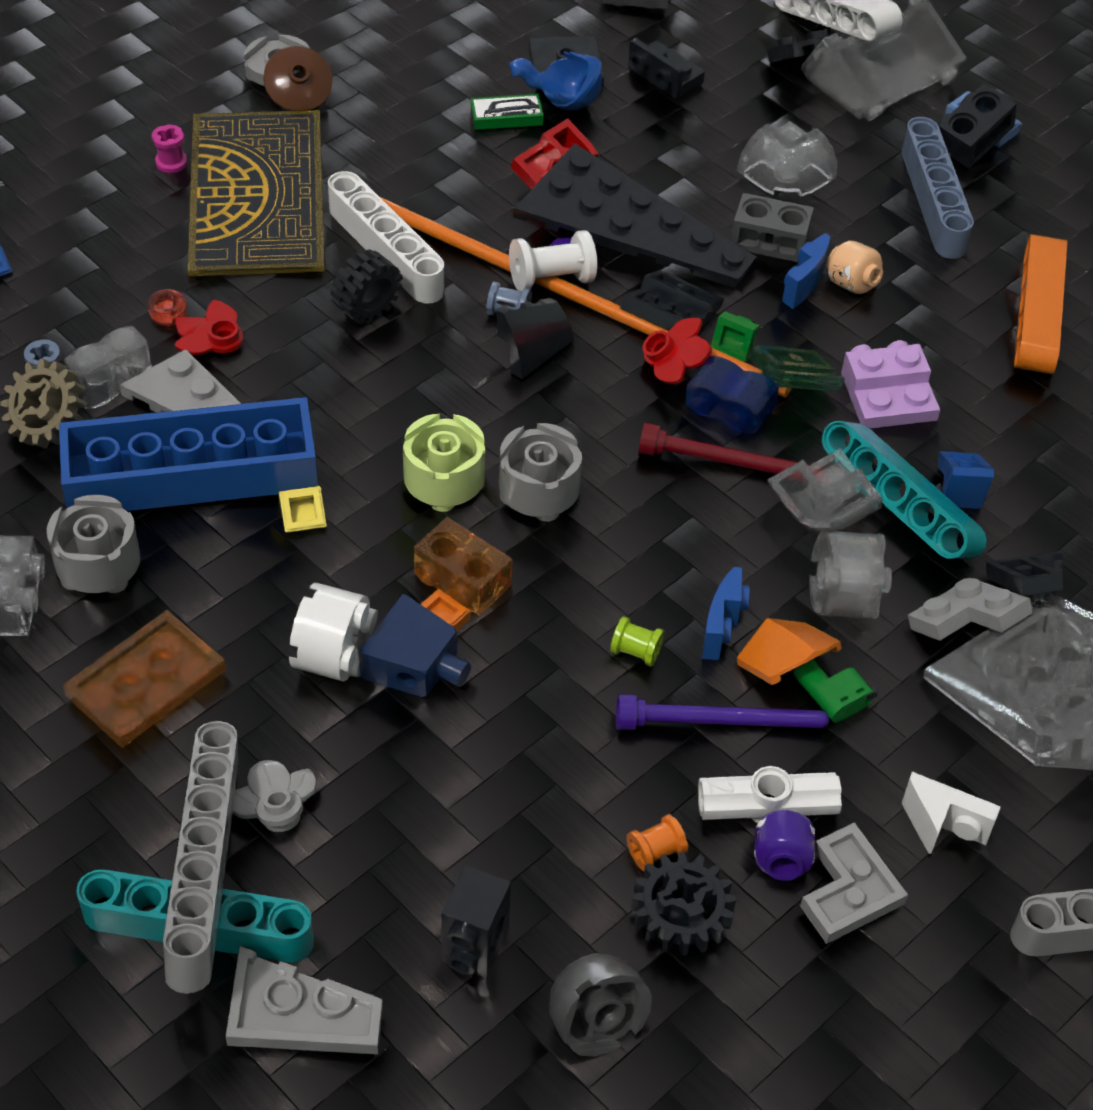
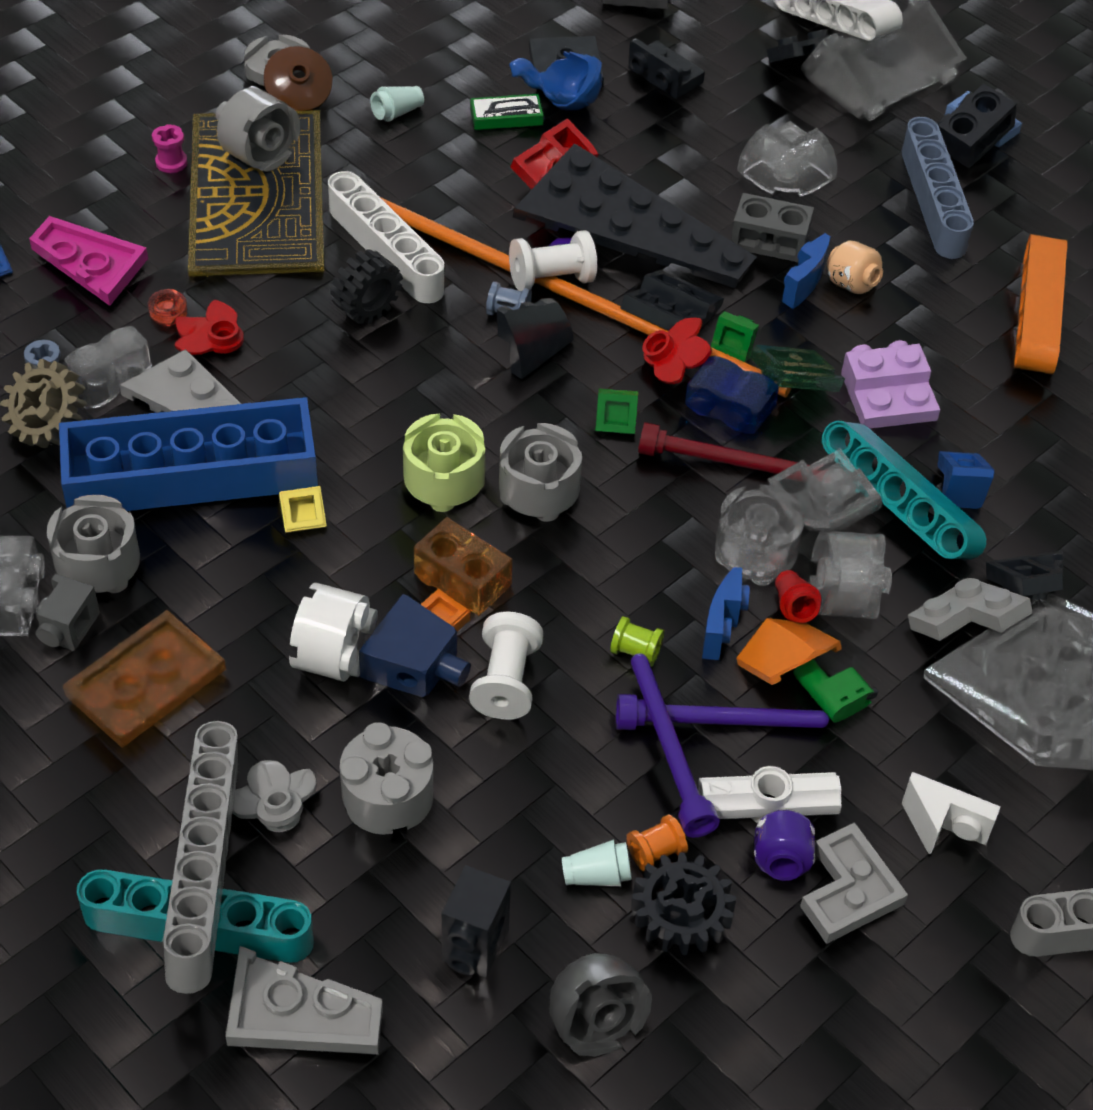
none -> dark pink wing [29,216,148,306]
none -> dark grey brick [36,573,100,651]
none -> light grey brick [216,86,300,171]
none -> light grey brick [340,722,434,835]
none -> light aqua cone [370,86,424,121]
none -> white piece [469,612,544,720]
none -> light aqua cone [562,839,632,887]
none -> green tile [595,388,638,434]
none -> dark purple piece [631,653,720,837]
none -> clear brick [715,485,804,585]
none -> red cone [775,570,822,623]

